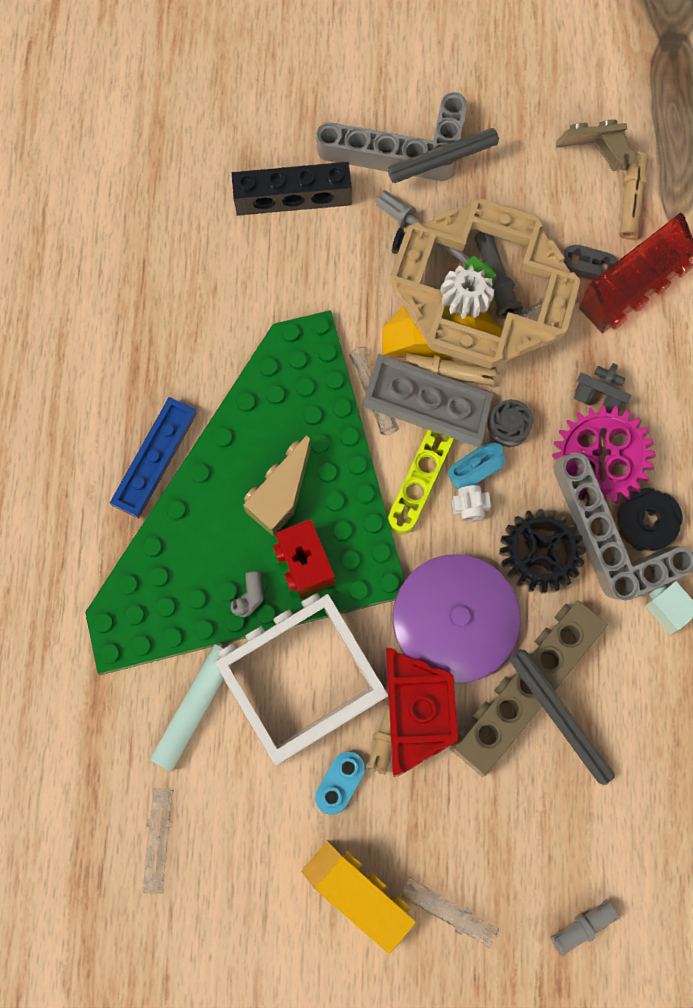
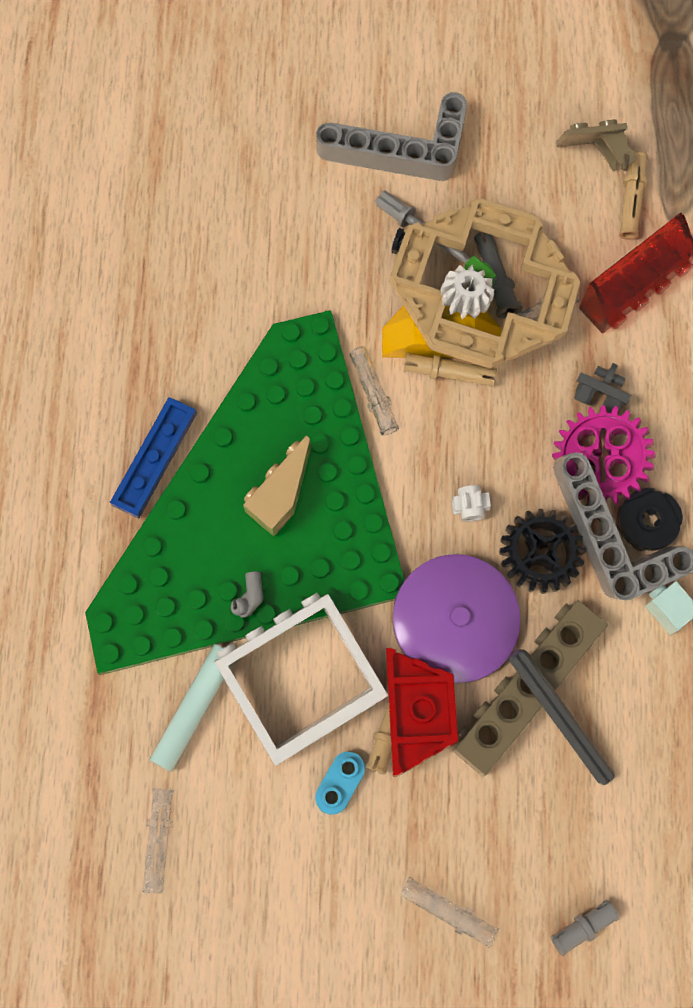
black brick [231,162,352,216] -> none
red brick [272,519,336,599] -> none
yellow wedge [301,841,416,955] -> none
light grey plate [362,354,493,447] -> none
dark grey axle [388,128,499,183] -> none
neon yellow beam [388,430,454,535] -> none
medium azure plate [448,443,507,489] -> none
dark grey wheel [487,399,533,448] -> none
dark grey beam [563,244,619,283] -> none

